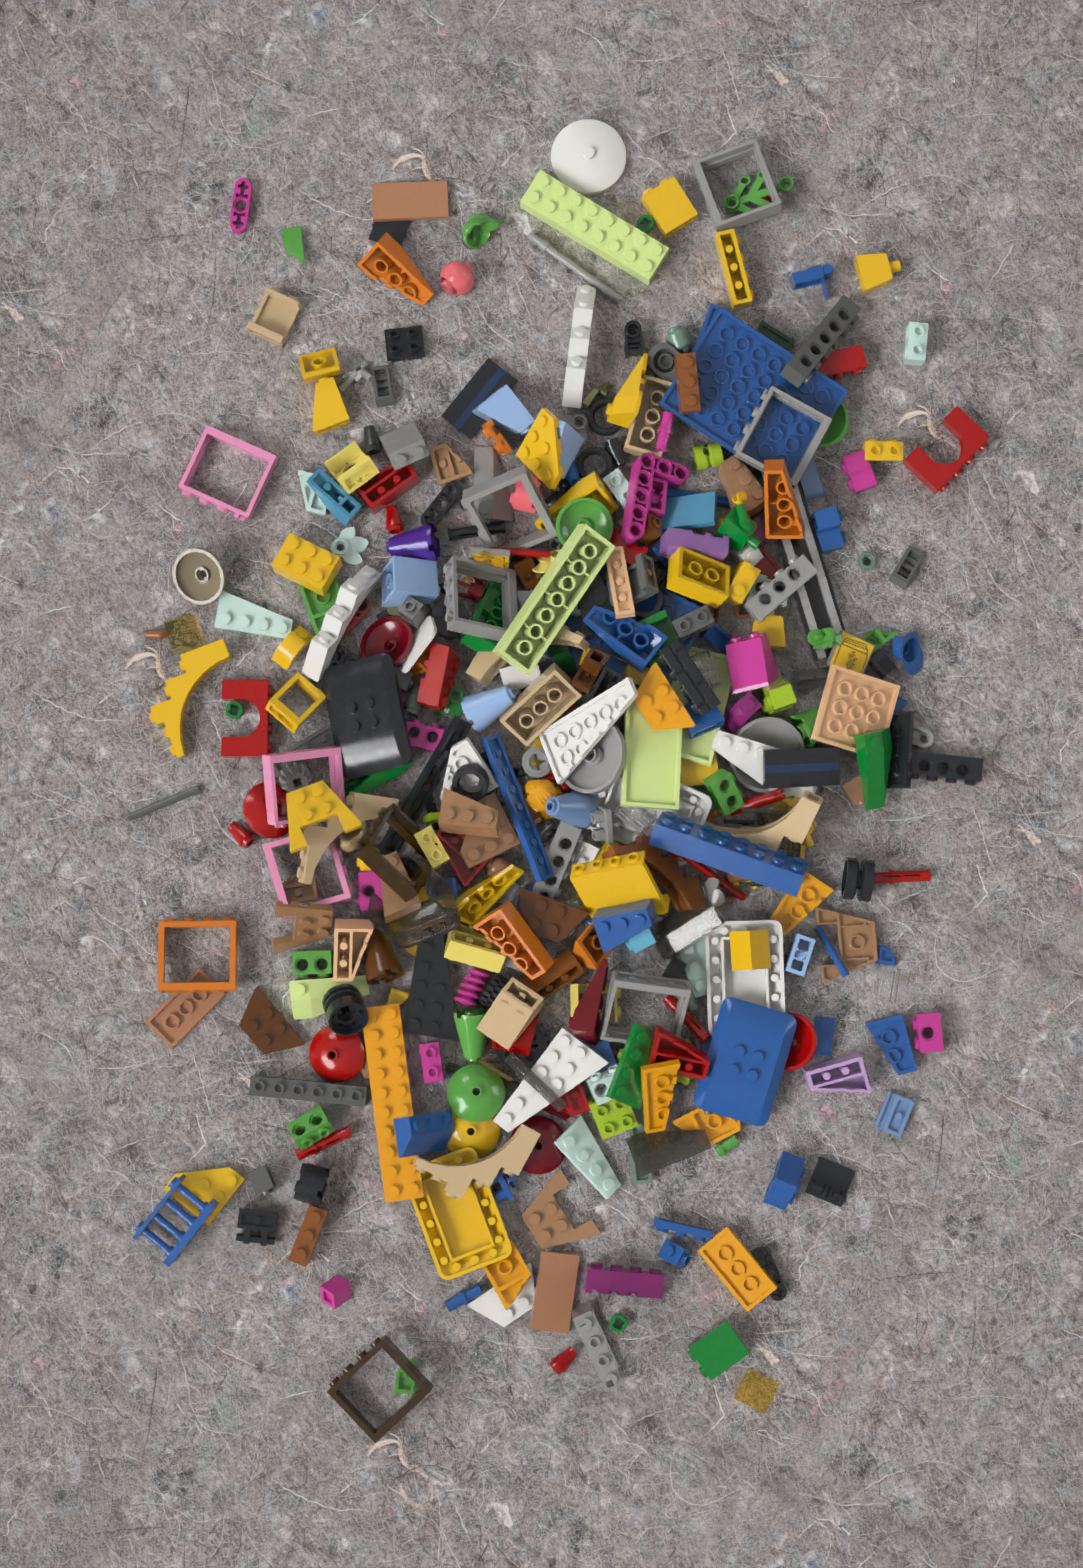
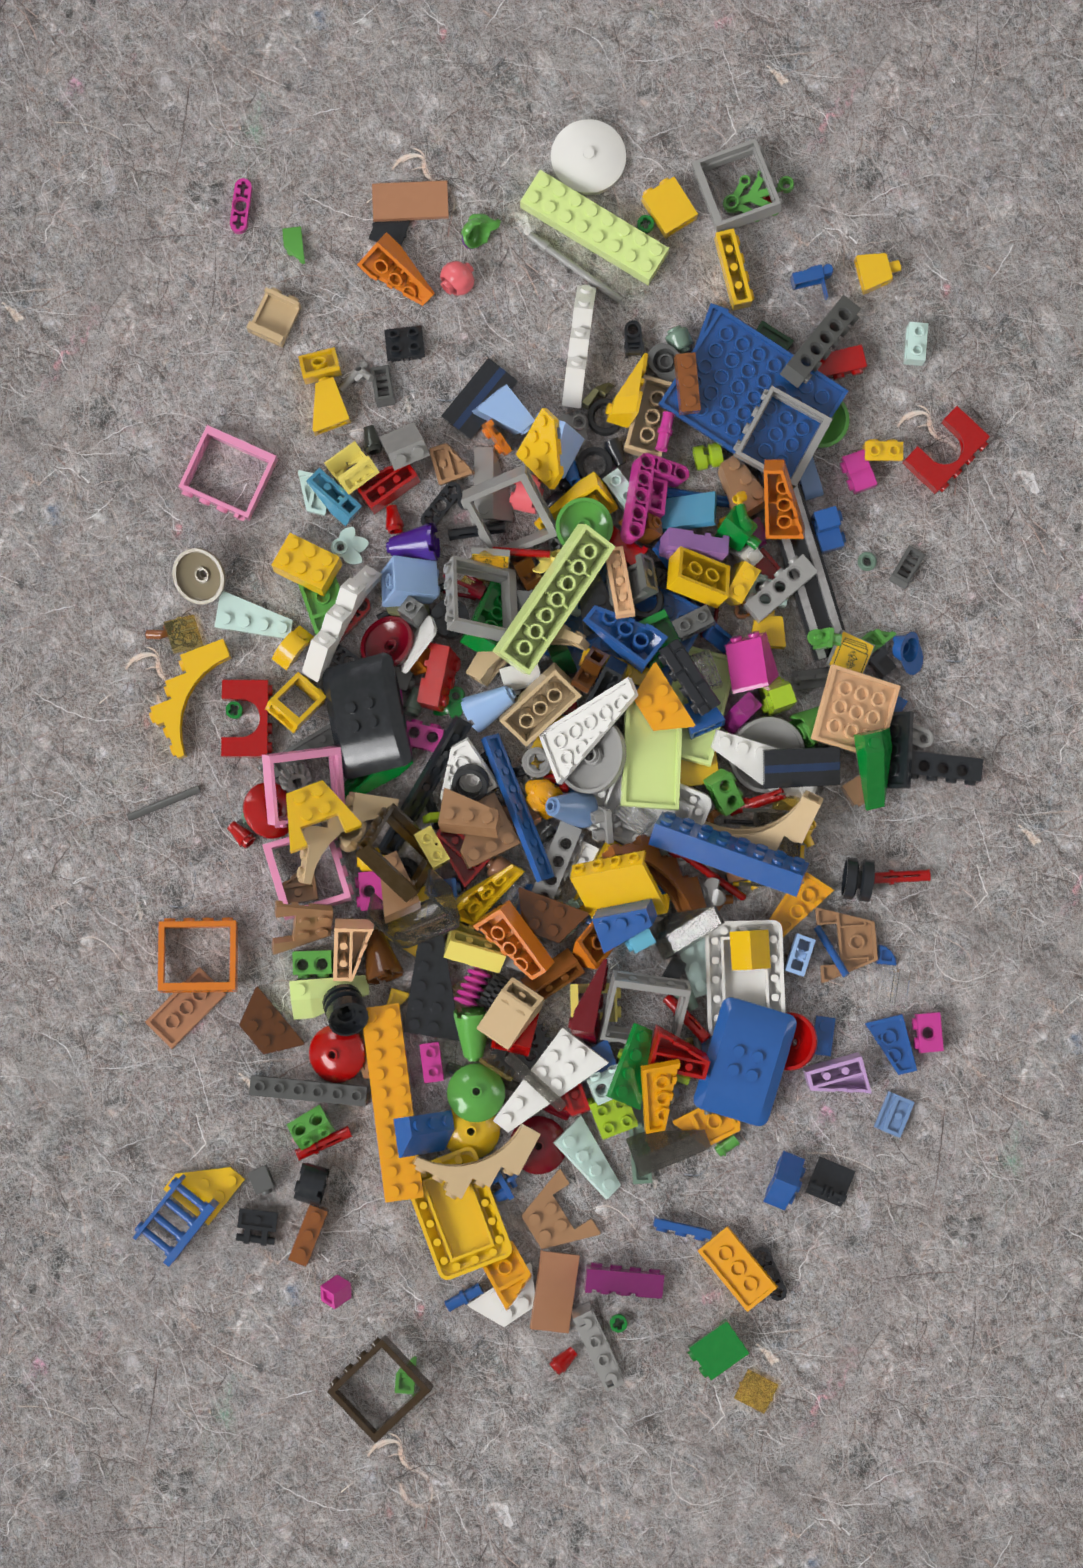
blue bracket [658,1239,692,1269] -> none

